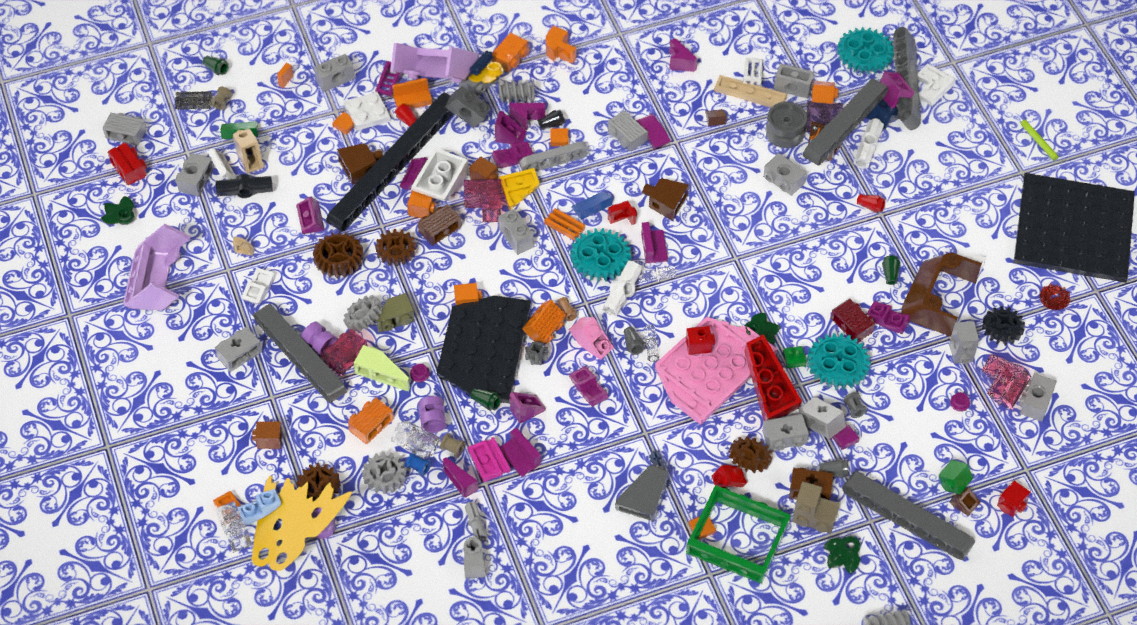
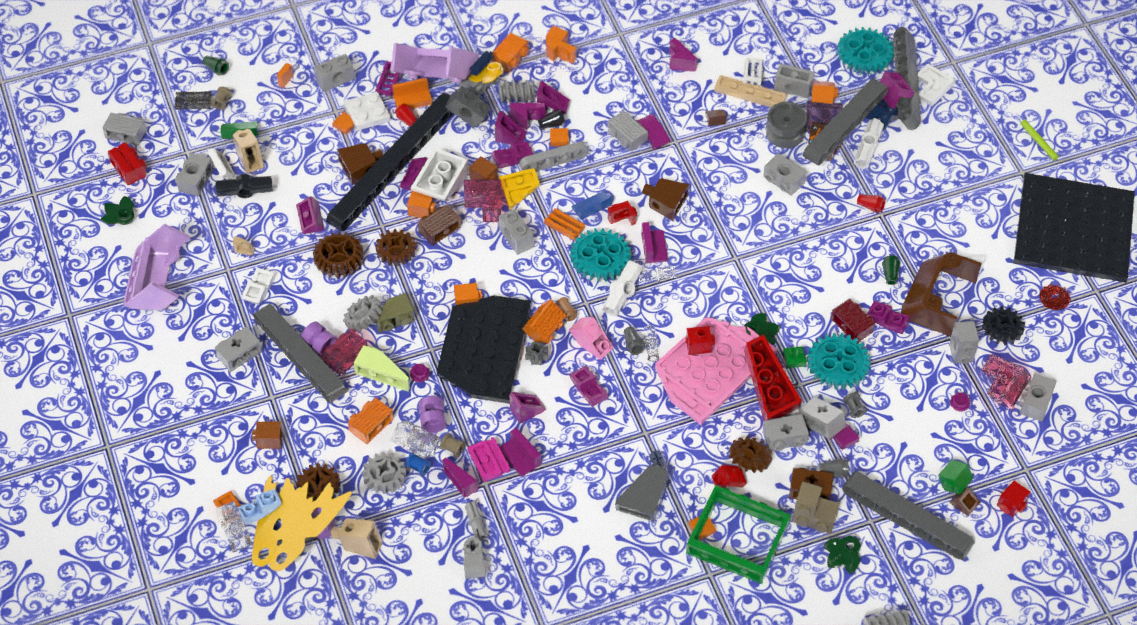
dark green cone [471,388,501,411] -> none
none -> tan torso [331,518,383,559]
none -> magenta slope [536,81,570,115]

